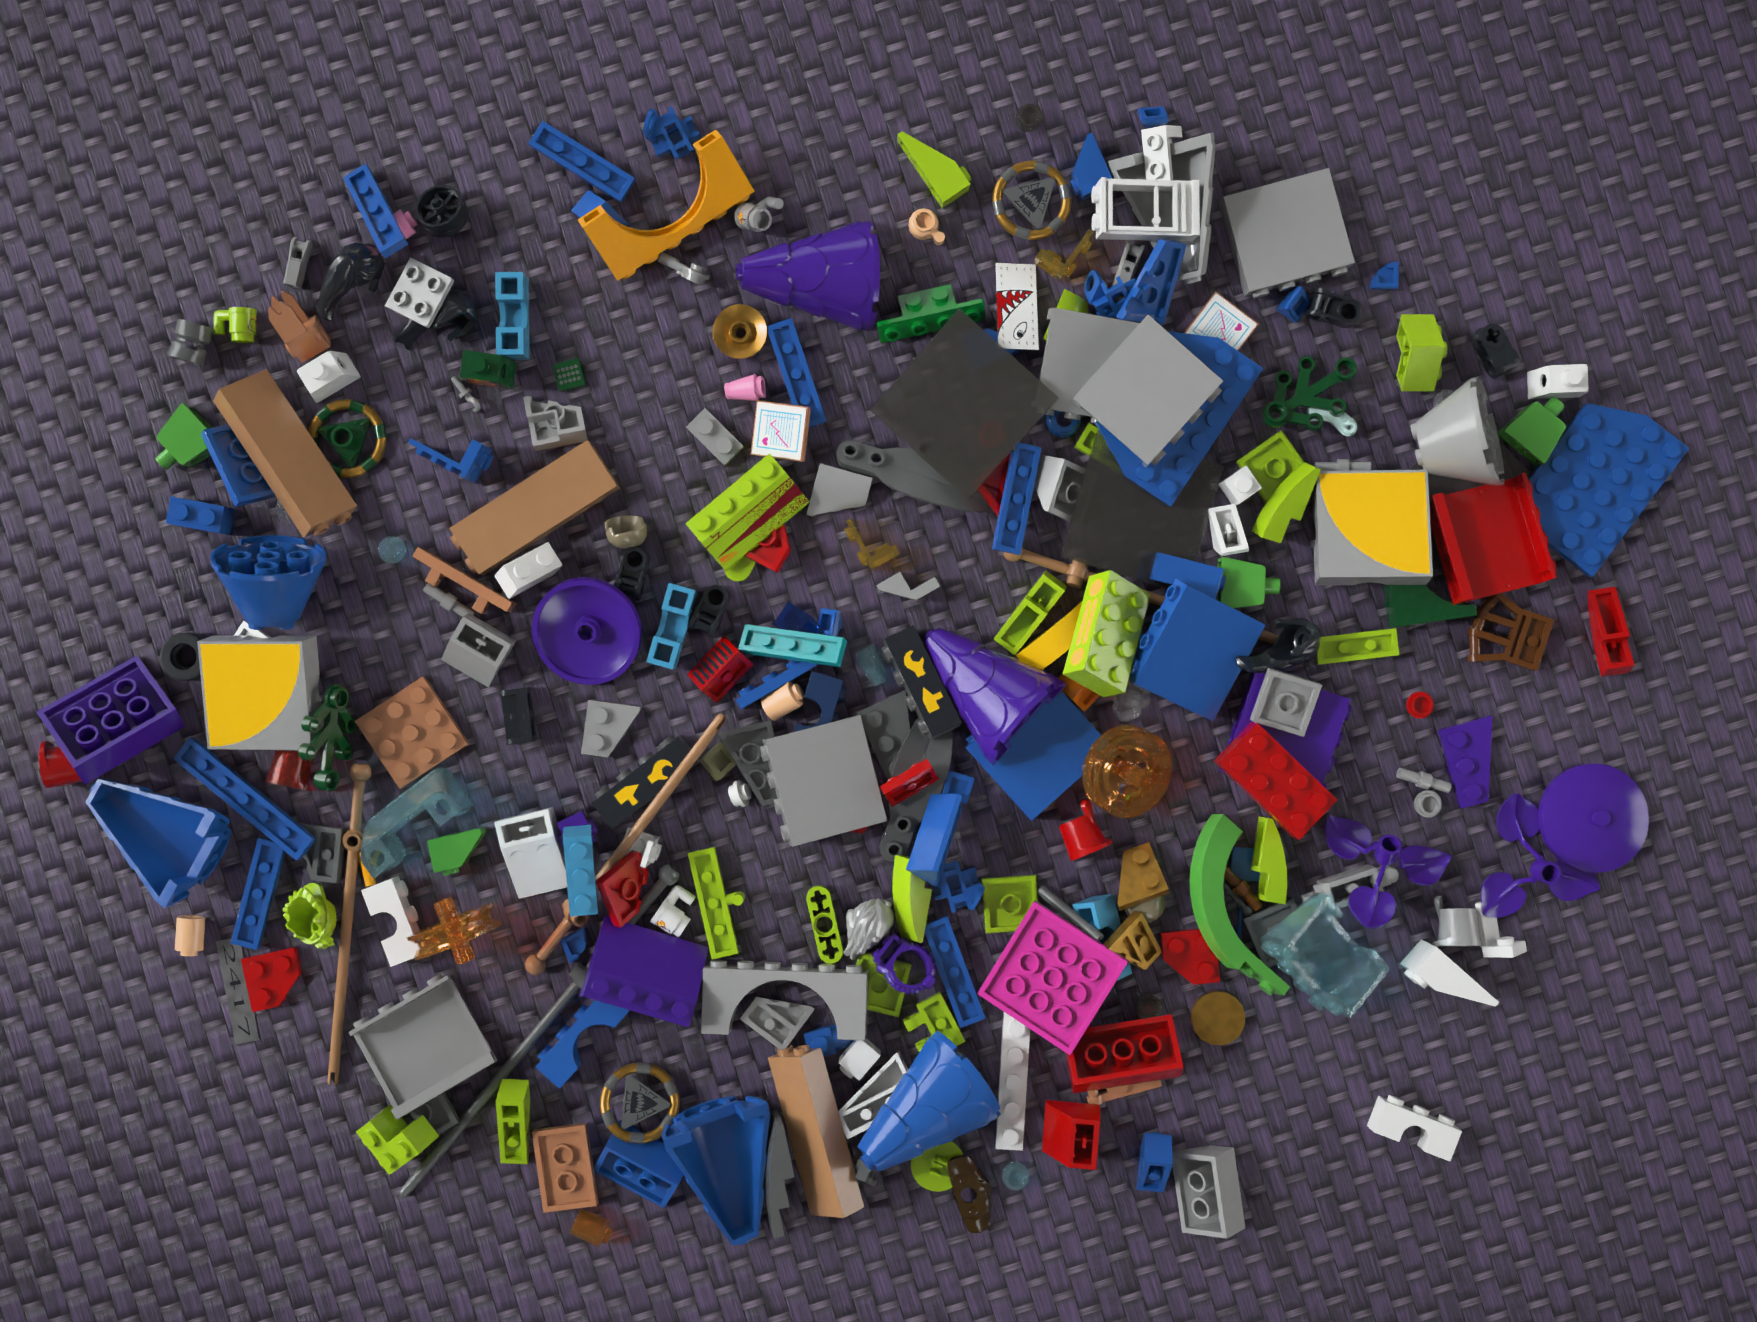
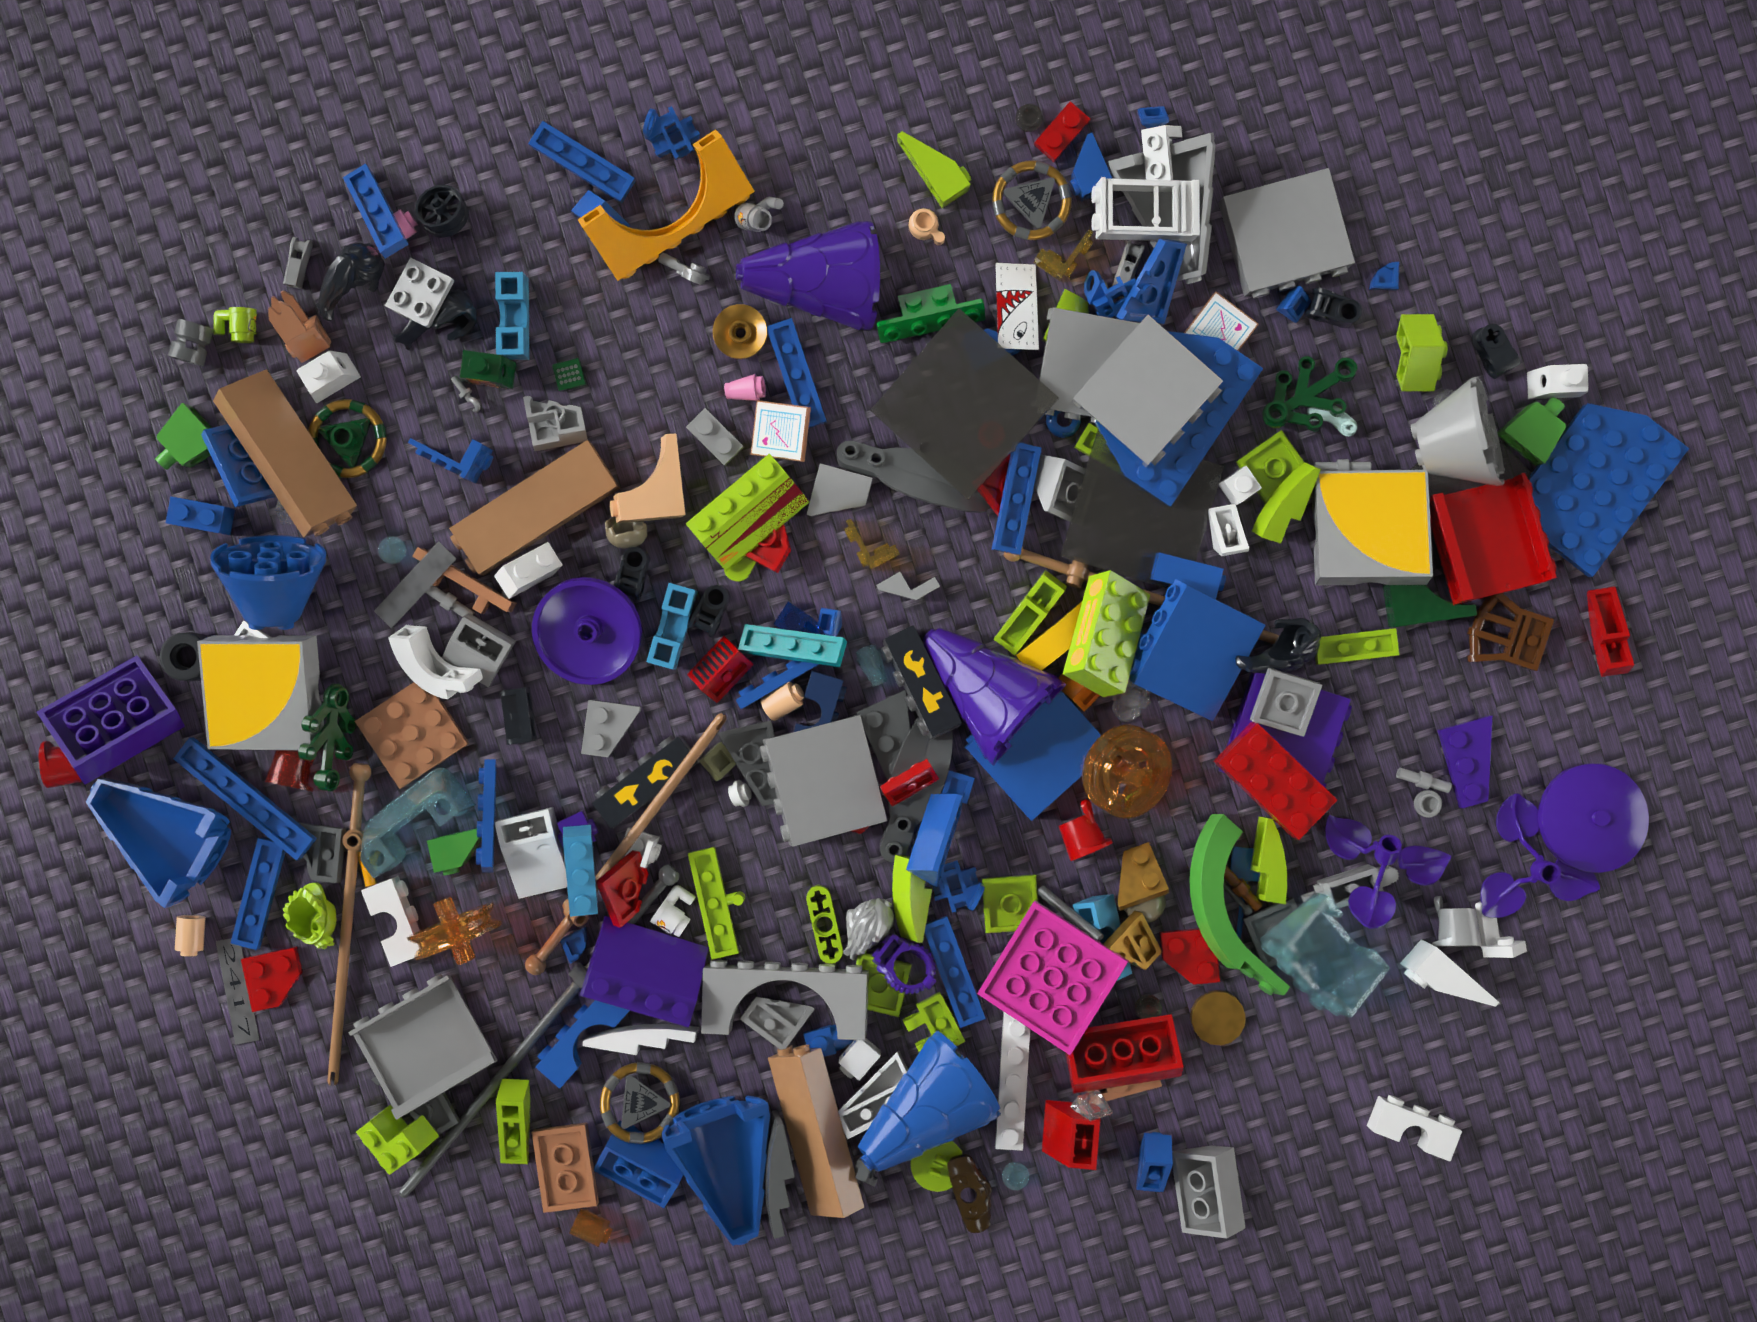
bright green torso [1216,557,1280,608] -> none
red plate [1406,691,1434,719] -> none
none -> flat silver sticker [374,541,456,628]
none -> white arch [388,625,483,699]
none -> blue plate [476,759,497,873]
none -> white slope [583,1024,698,1055]
none -> light nougat arch [610,433,685,523]
none -> red plate [1034,101,1090,162]
none -> clear slope [1071,1090,1113,1121]

